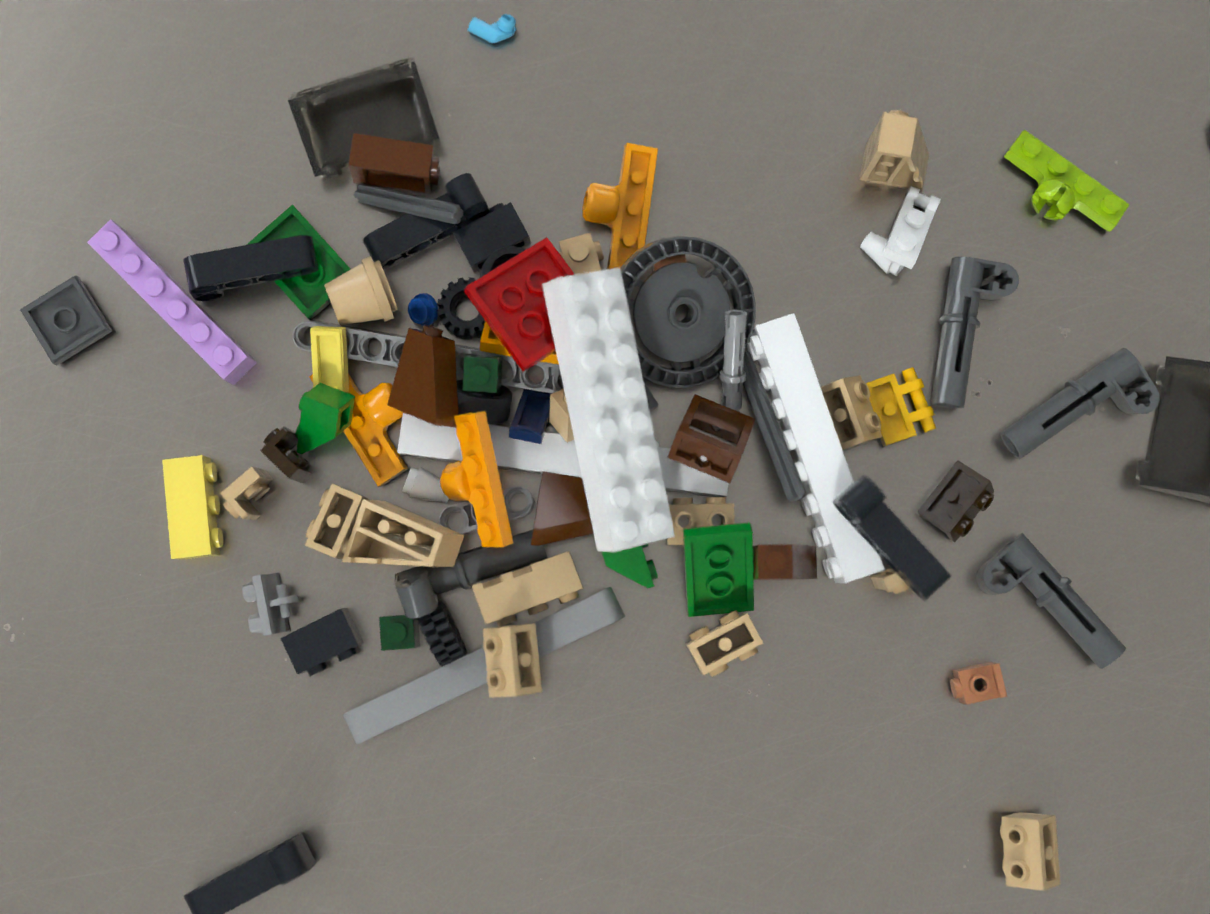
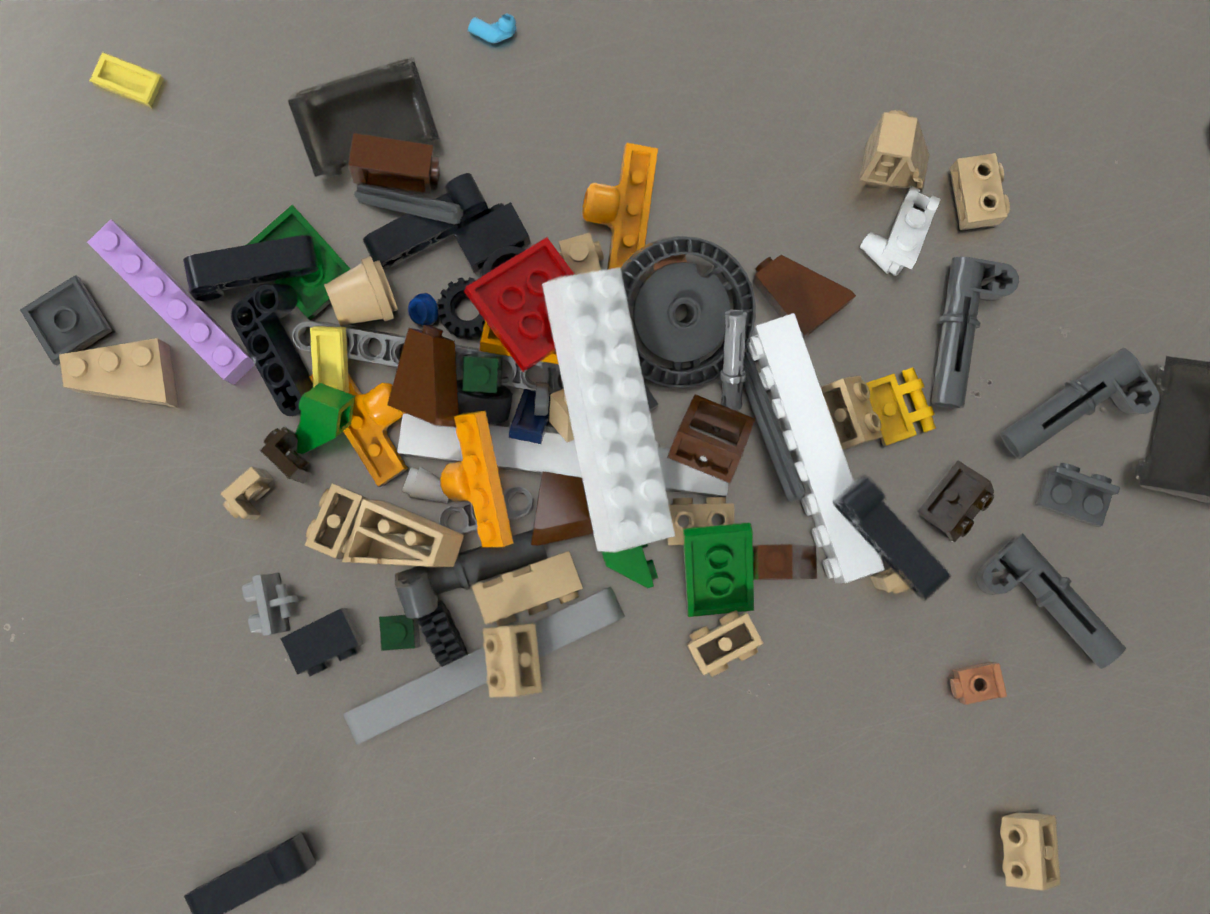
light yellow brick [162,455,223,560] -> none
lime plate [1004,129,1130,232] -> none
none -> tan wedge [59,338,178,408]
none -> light yellow tile [90,52,164,107]
none -> black beam [231,284,313,417]
none -> dark grey tile [534,382,550,416]
none -> reddish brown slope [752,255,856,339]
none -> tan brick [950,153,1010,230]
none -> dark grey bracket [1036,463,1120,527]

